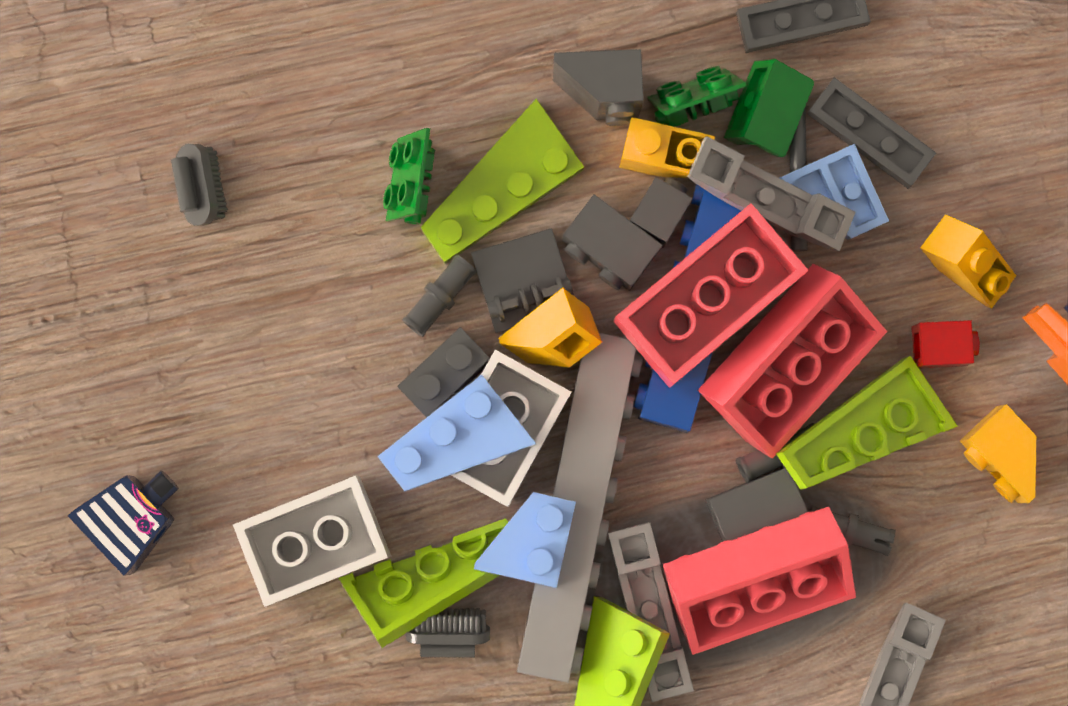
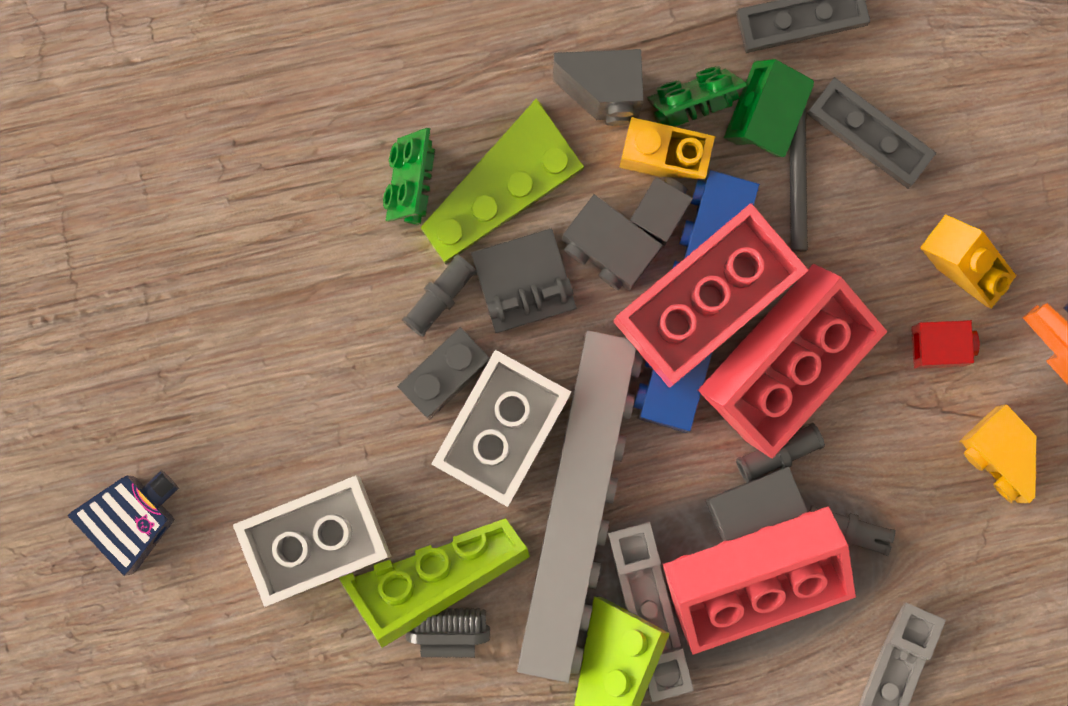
dark grey piece [171,144,228,226] -> none
light blue wing [377,375,536,491] -> none
light blue wing [474,492,576,588] -> none
yellow slope [498,288,602,368] -> none
light grey slope [687,137,856,252] -> none
lime wing [776,356,958,489] -> none
light blue wing [780,144,889,240] -> none

